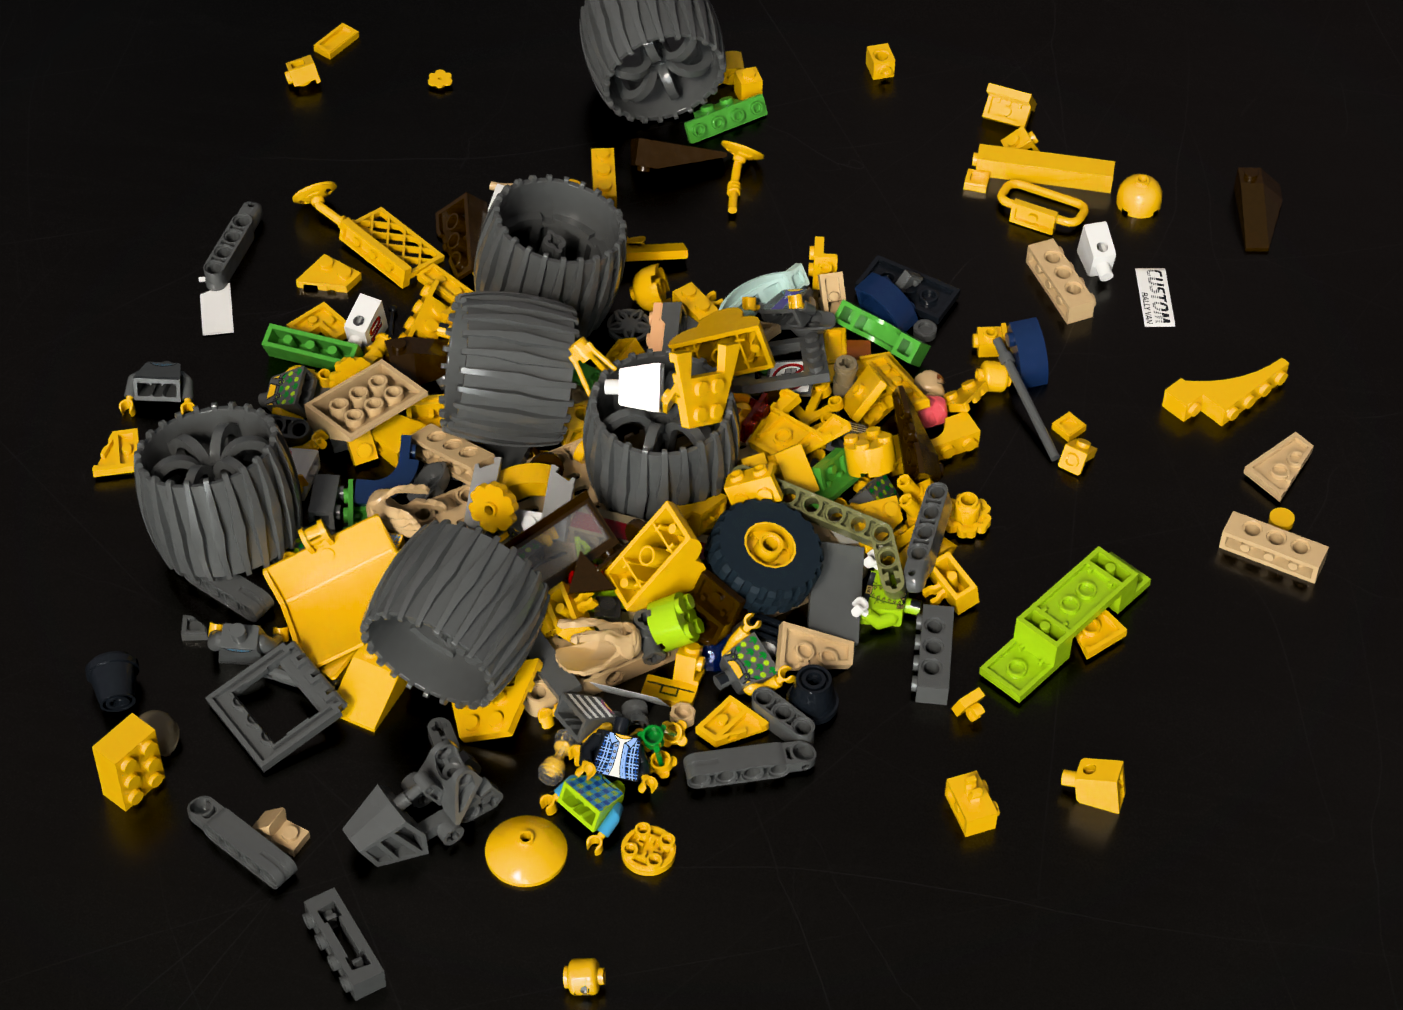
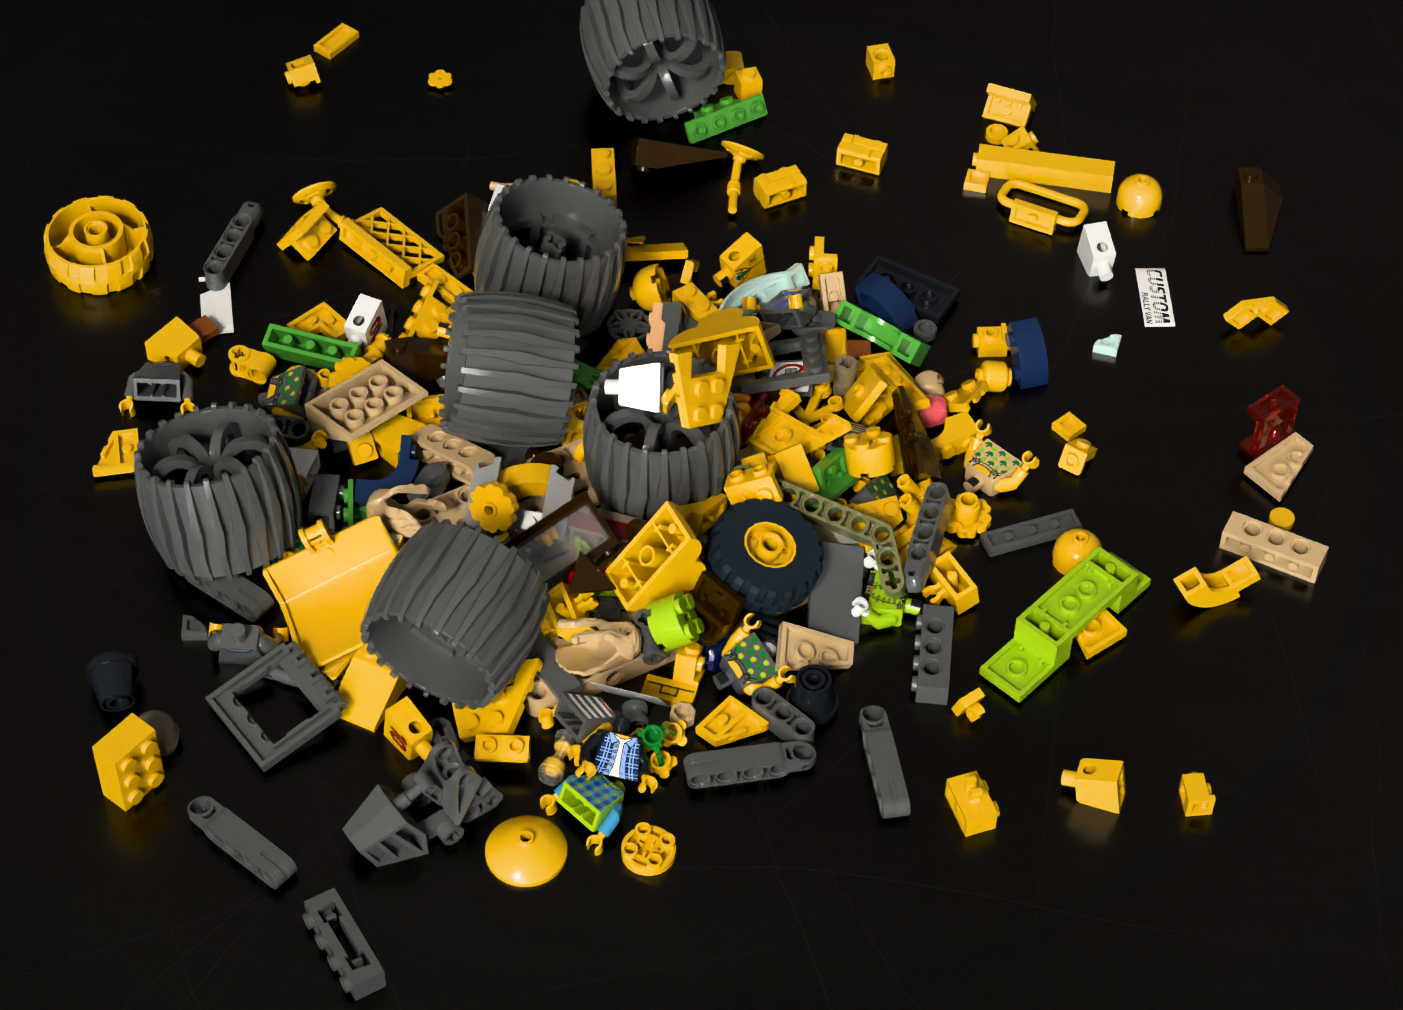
tan slope [252,807,310,857] -> none
yellow wing [296,254,362,293] -> none
yellow head [563,958,606,996] -> none
yellow plant [568,336,617,397] -> none
dark grey tile [895,270,923,293] -> none
dark grey bar [993,337,1060,461] -> none
tan brick [1026,238,1096,324] -> none
yellow arch [1162,358,1289,426] -> none
none -> yellow wheel [44,196,154,295]
none -> yellow torso [145,316,206,371]
none -> dark orange tile [188,315,220,344]
none -> yellow piece [228,345,277,384]
none -> yellow bracket [276,200,337,261]
none -> yellow torso [384,696,433,761]
none -> yellow bracket [474,734,531,763]
none -> yellow tile [680,259,700,284]
none -> yellow torso [713,232,766,288]
none -> yellow brick [753,165,807,209]
none -> yellow brick [836,133,888,175]
none -> dark grey piece [859,705,911,819]
none -> torso [963,419,1039,496]
none -> dark grey tile [980,508,1083,557]
none -> yellow tile [985,124,1008,145]
none -> yellow cylinder [1052,528,1103,575]
none -> light aqua tile [1093,334,1122,357]
none -> yellow arch [1173,556,1261,608]
none -> yellow brick [1179,772,1216,817]
none -> yellow tile [1223,296,1289,330]
none -> clear red window [1239,385,1301,459]

